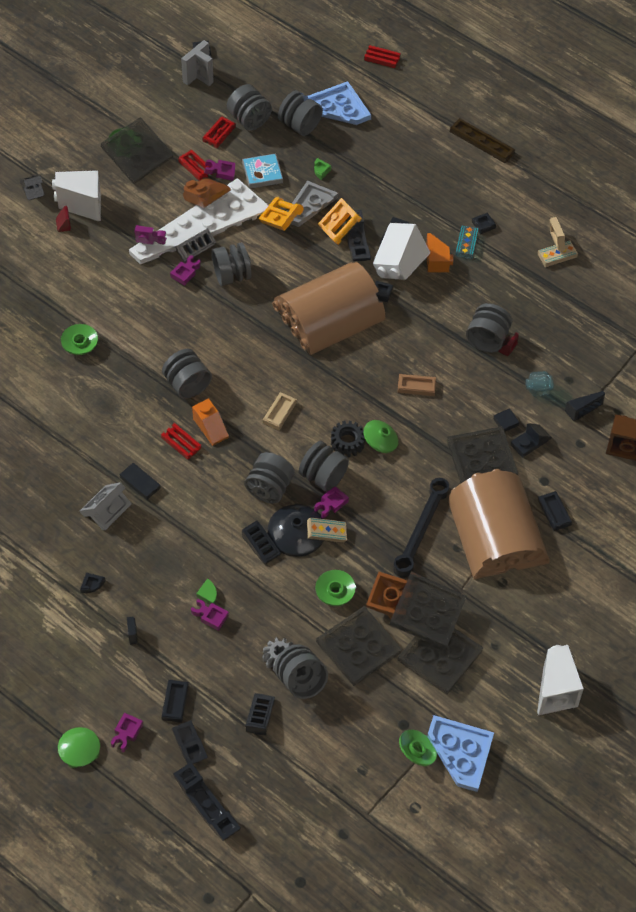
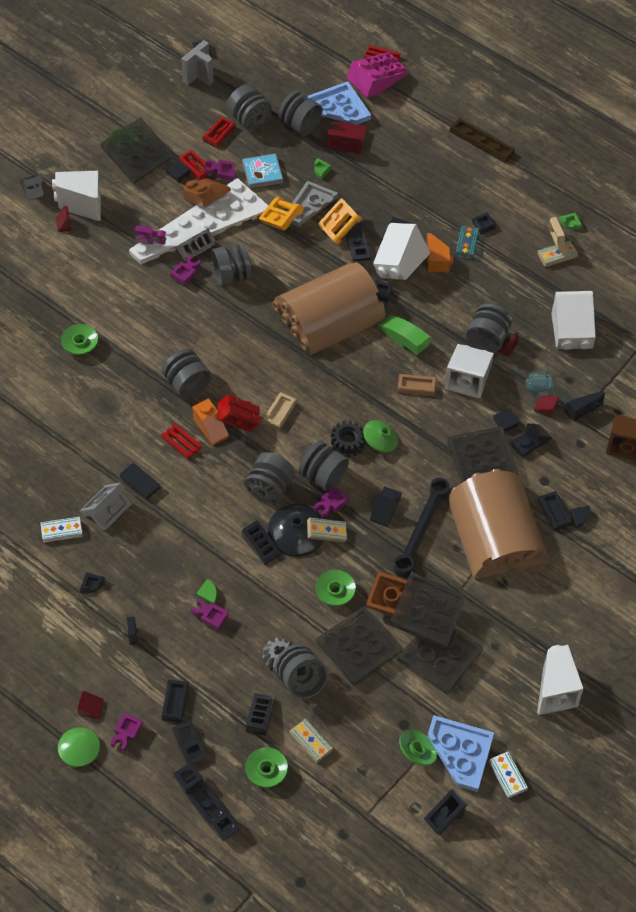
none -> white tile [41,517,83,543]
none -> dark red slope [77,691,104,719]
none -> black tile [166,160,190,182]
none -> red brick [218,395,260,432]
none -> bright green dish [245,747,288,788]
none -> tan tile [290,719,333,763]
none -> dark red bracket [327,121,367,153]
none -> dark pink slope [347,52,409,98]
none -> black slope [370,486,402,527]
none -> bright green slope [377,315,430,355]
none -> black slope [424,789,467,835]
none -> white slope [445,344,494,399]
none -> white tile [489,752,528,798]
none -> dark red slope [534,395,559,417]
none -> white slope [552,291,595,350]
none -> bright green tile [559,213,583,230]
none -> black tile [570,506,590,529]

